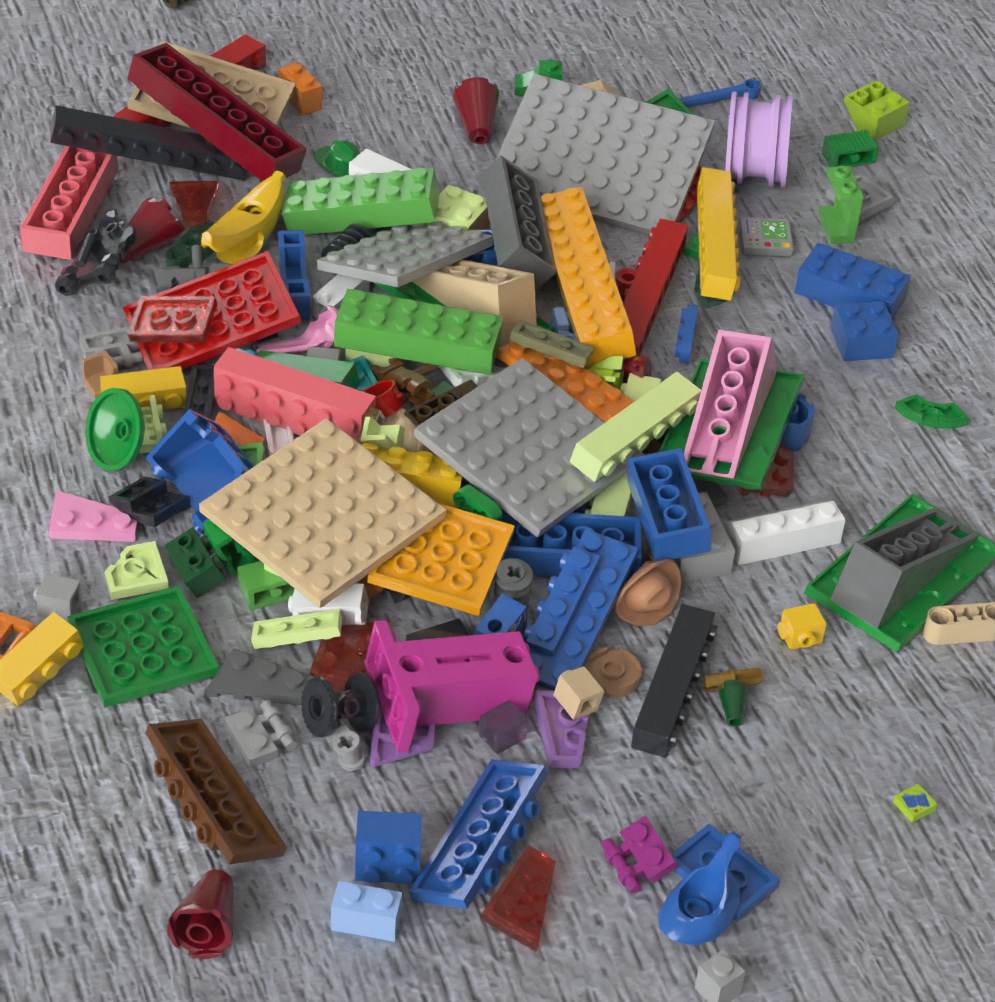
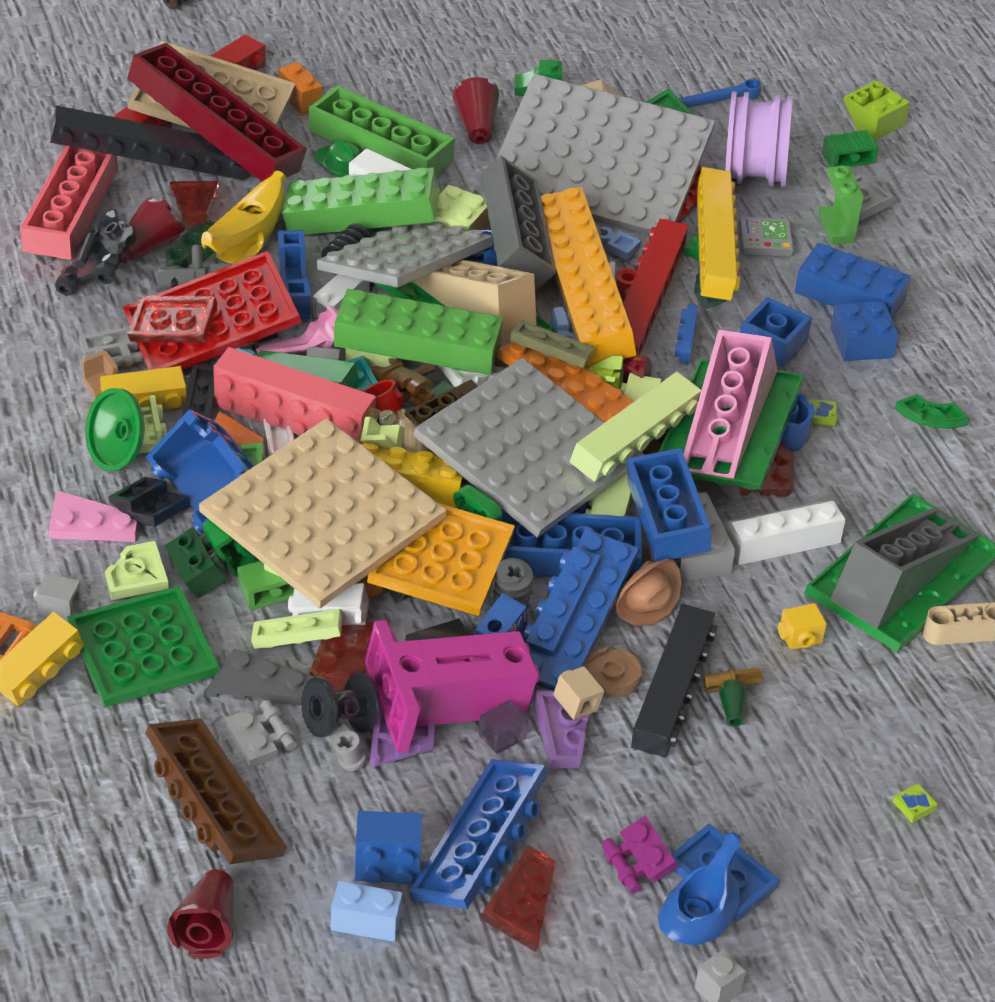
none -> bright green brick [309,85,455,176]
none -> olive piece [379,410,396,426]
none -> medium blue plate [599,227,641,261]
none -> blue brick [740,297,812,368]
none -> lime tile [809,399,837,426]

